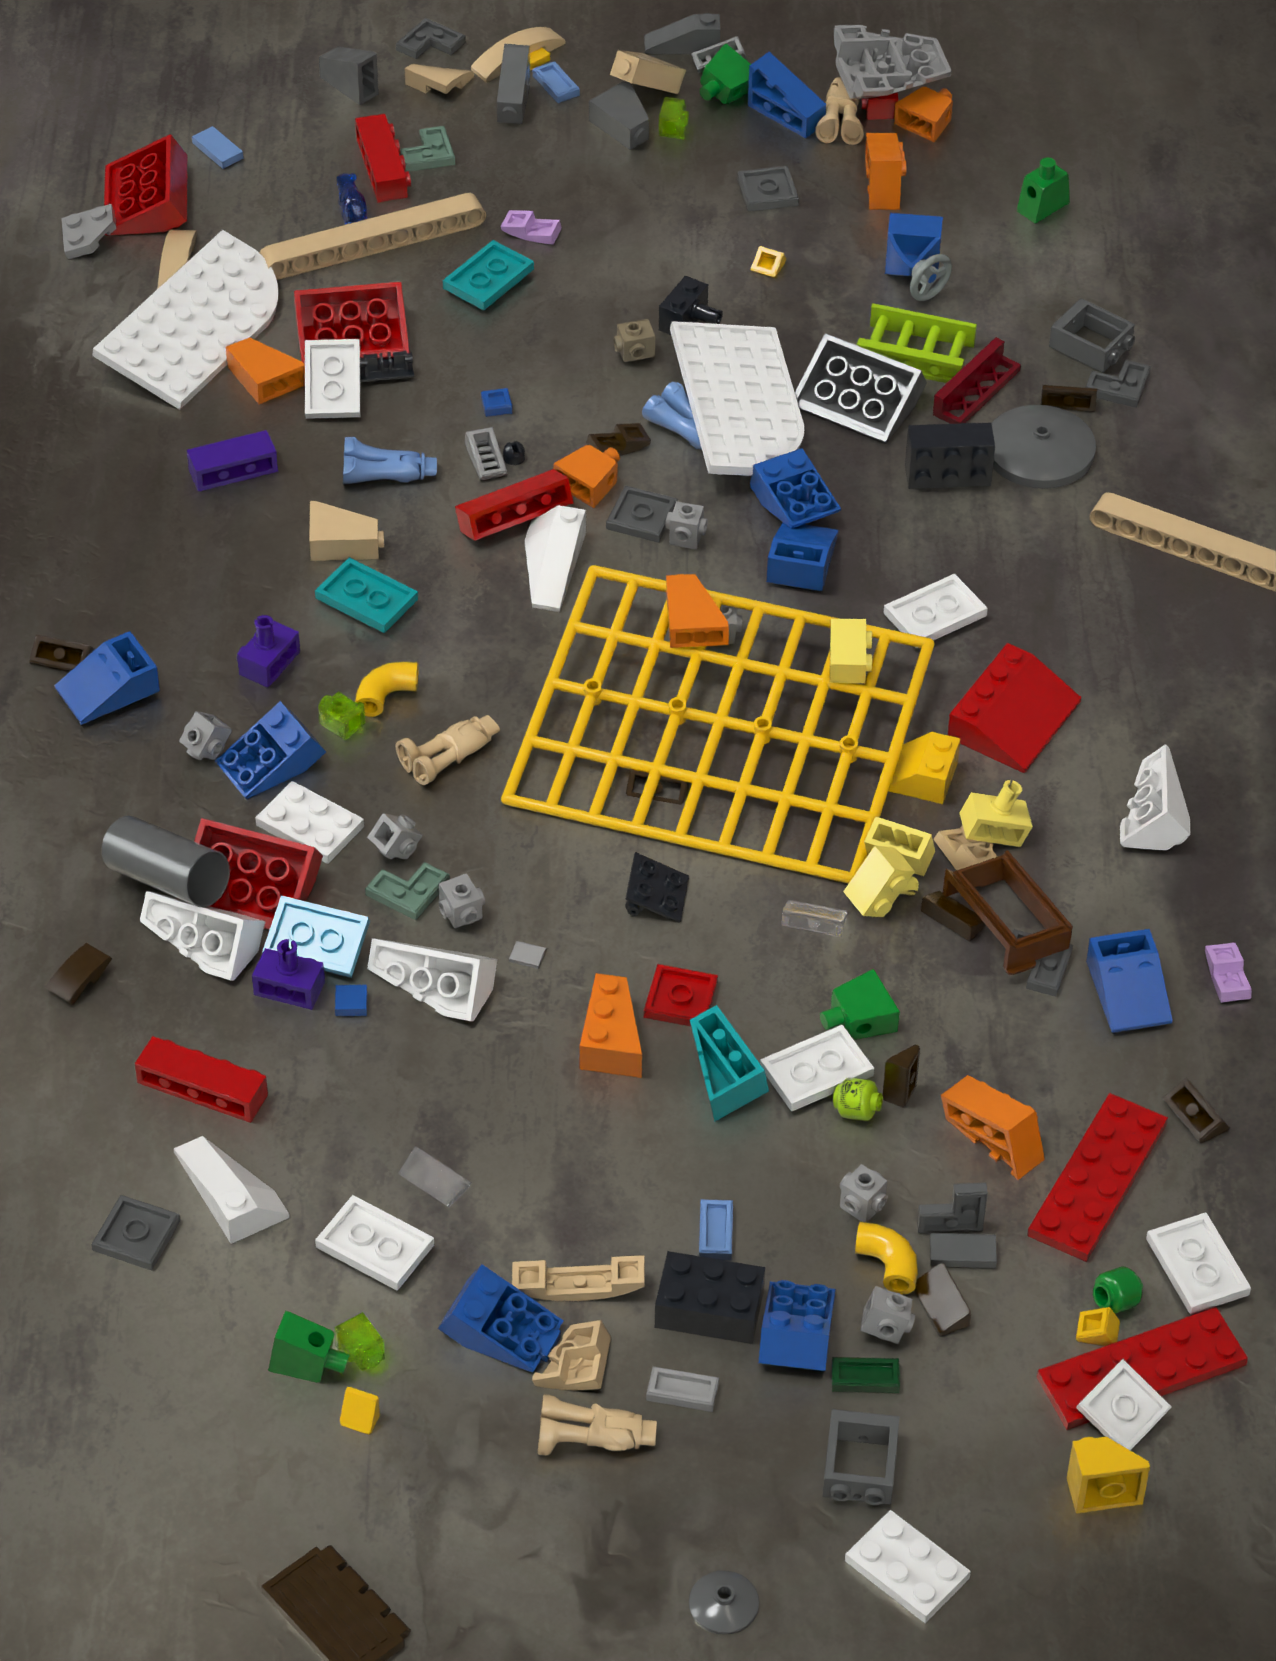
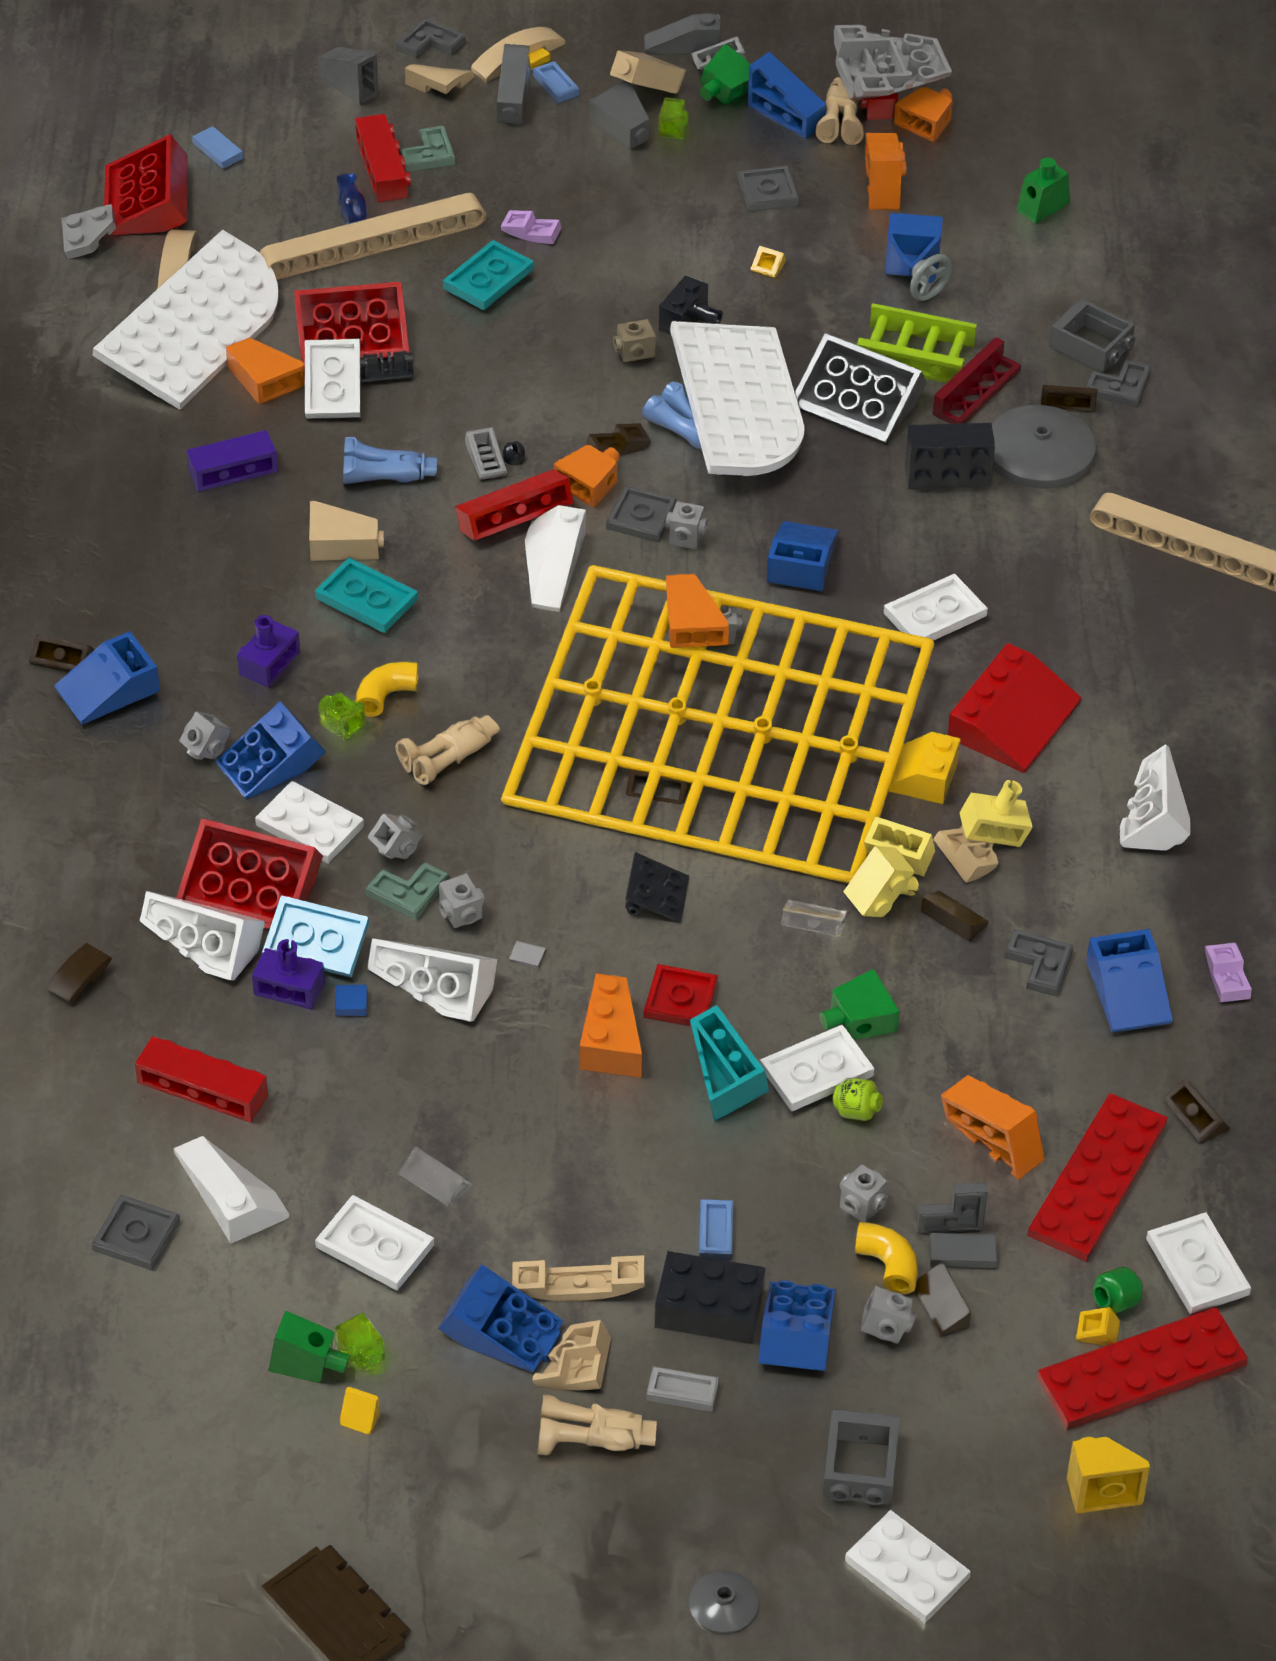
dark grey piece [102,816,230,907] -> none
blue tile [481,388,513,417] -> none
blue slope [750,448,841,529] -> none
light yellow brick [830,619,872,683] -> none
dark green tile [832,1357,900,1393] -> none
dark brown slope [882,1044,920,1108] -> none
reddish brown piece [942,850,1073,975] -> none
white tile [1076,1359,1172,1450] -> none

